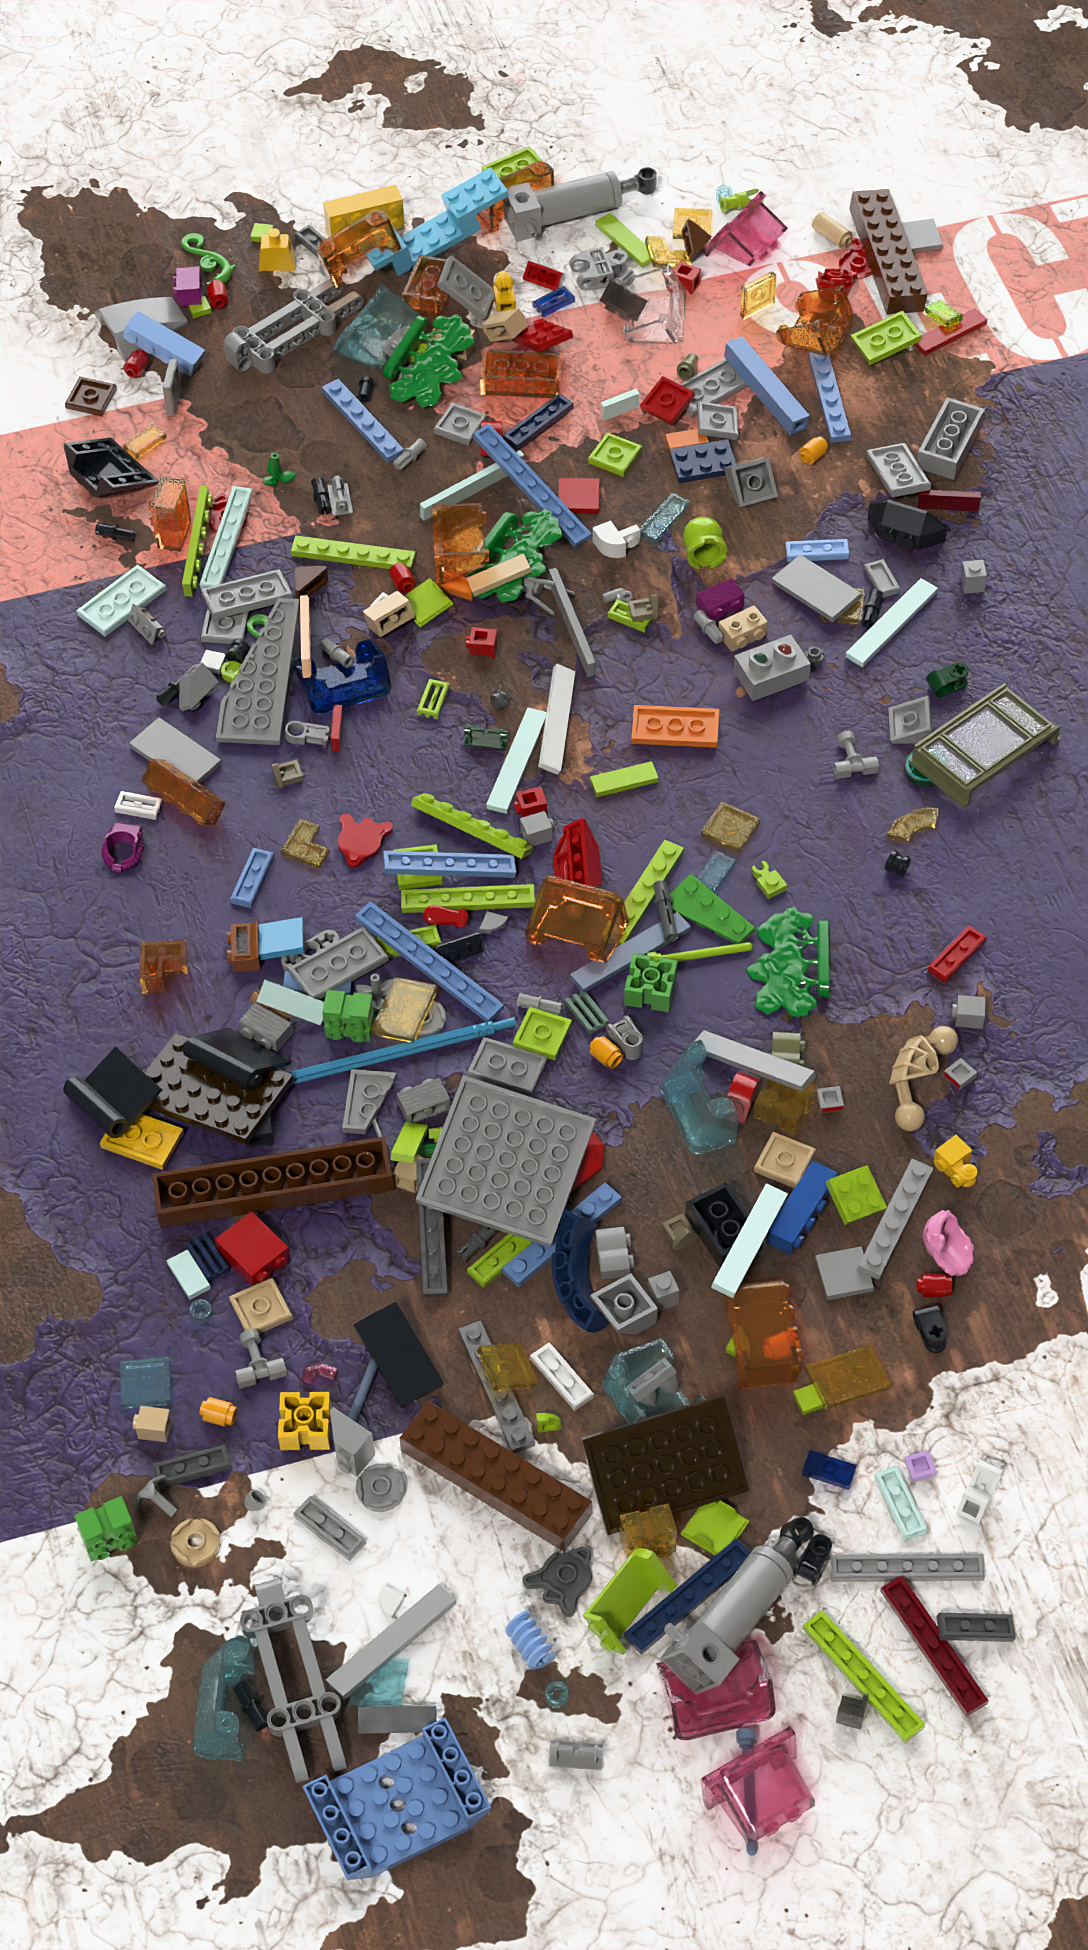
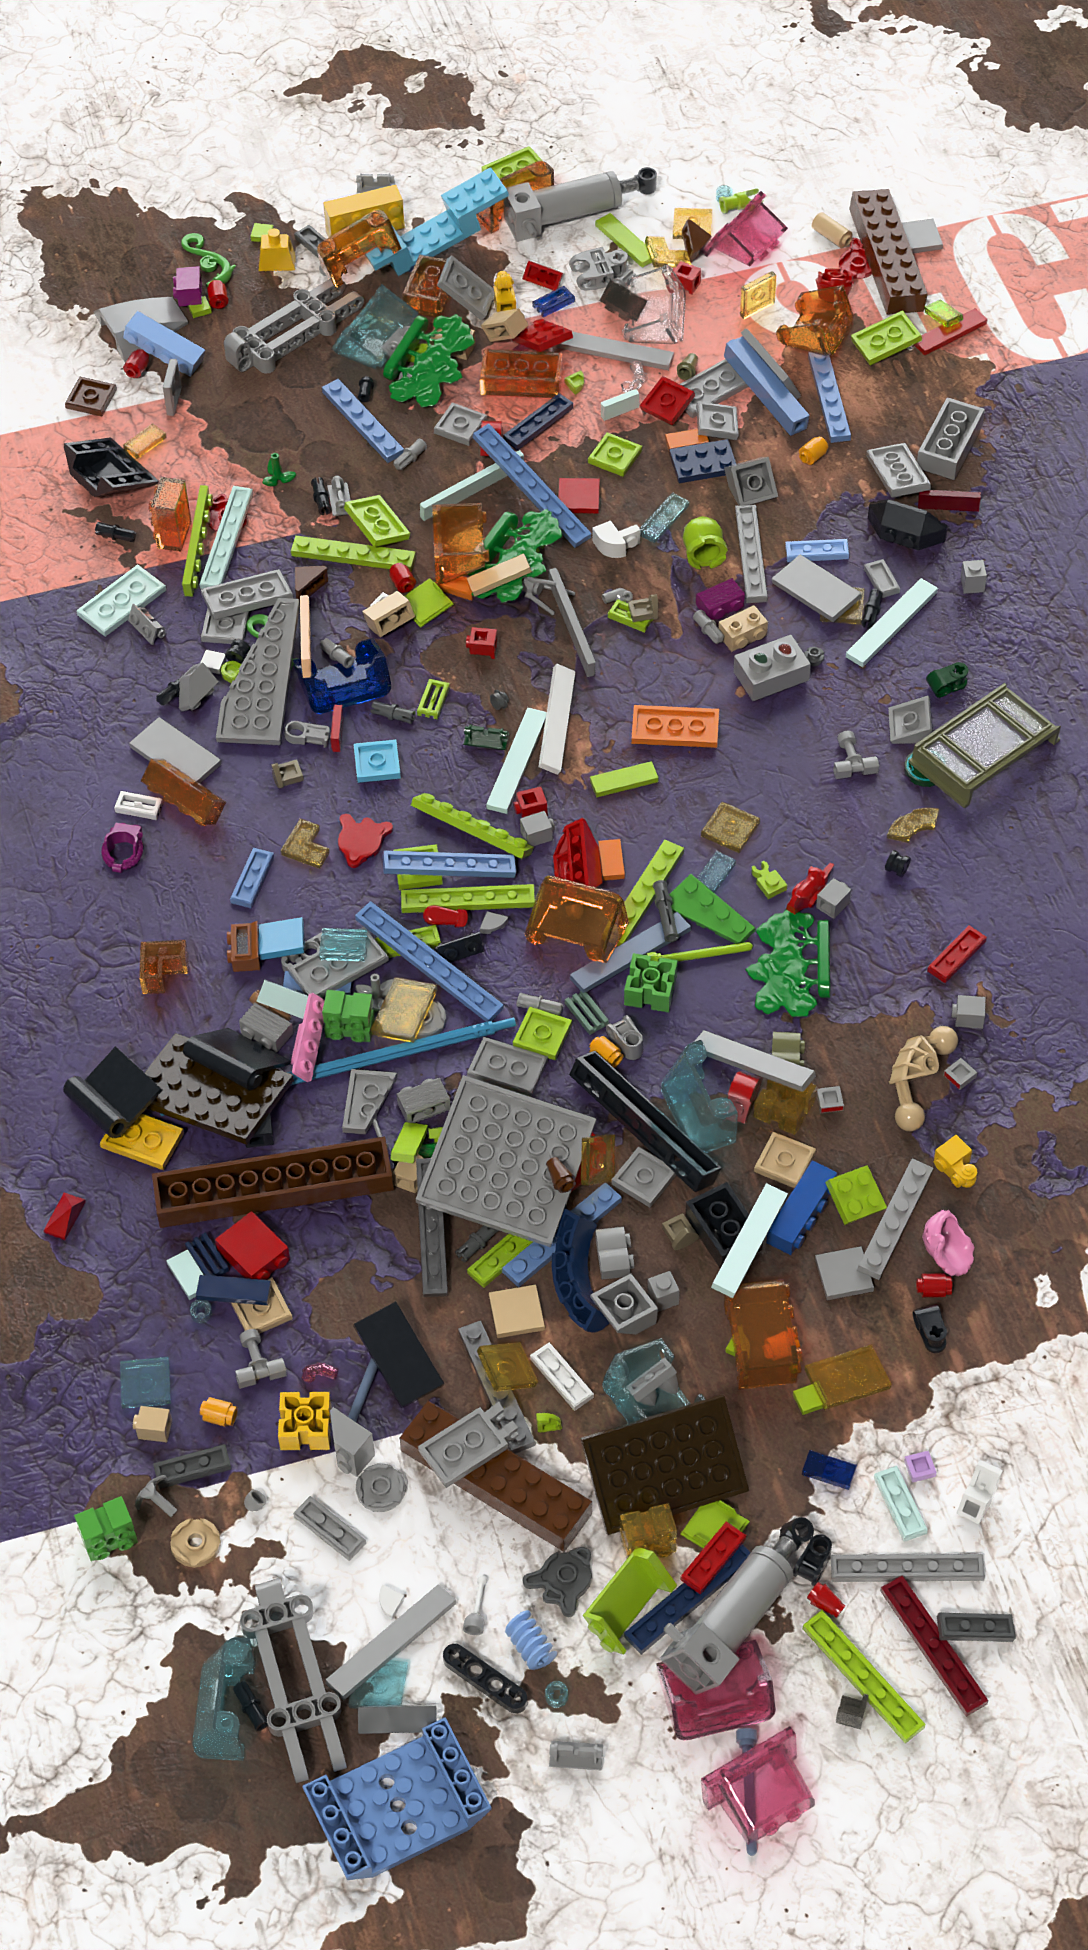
none -> red slope [44,1193,86,1240]
none -> dark blue tile [196,1275,271,1306]
none -> bright pink bracket [291,993,325,1082]
none -> clear light blue plate [319,928,367,962]
none -> lime plate [344,495,410,547]
none -> medium azure plate [354,740,401,783]
none -> light grey hinge [356,173,395,193]
none -> dark grey pin [371,700,415,724]
none -> light grey tile [418,1402,519,1488]
none -> black beam [443,1644,528,1714]
none -> light grey hinge [463,1576,487,1635]
none -> tan tile [489,1285,545,1338]
none -> reddish brown cone [546,1157,576,1193]
none -> light grey tile [556,332,674,371]
none -> lime tile [564,370,584,395]
none -> black piece [569,1051,721,1192]
none -> clear yellow tile [581,1134,615,1186]
none -> orange tile [598,839,625,881]
none -> light grey plate [612,1147,676,1208]
none -> clear piece [621,361,648,394]
none -> red tile [680,1521,746,1595]
none -> light grey tile [735,505,767,603]
none -> light grey tile [741,328,801,400]
none -> red animal [786,863,834,914]
none -> red cone [807,1582,846,1618]
none -> light grey brick [816,878,851,919]

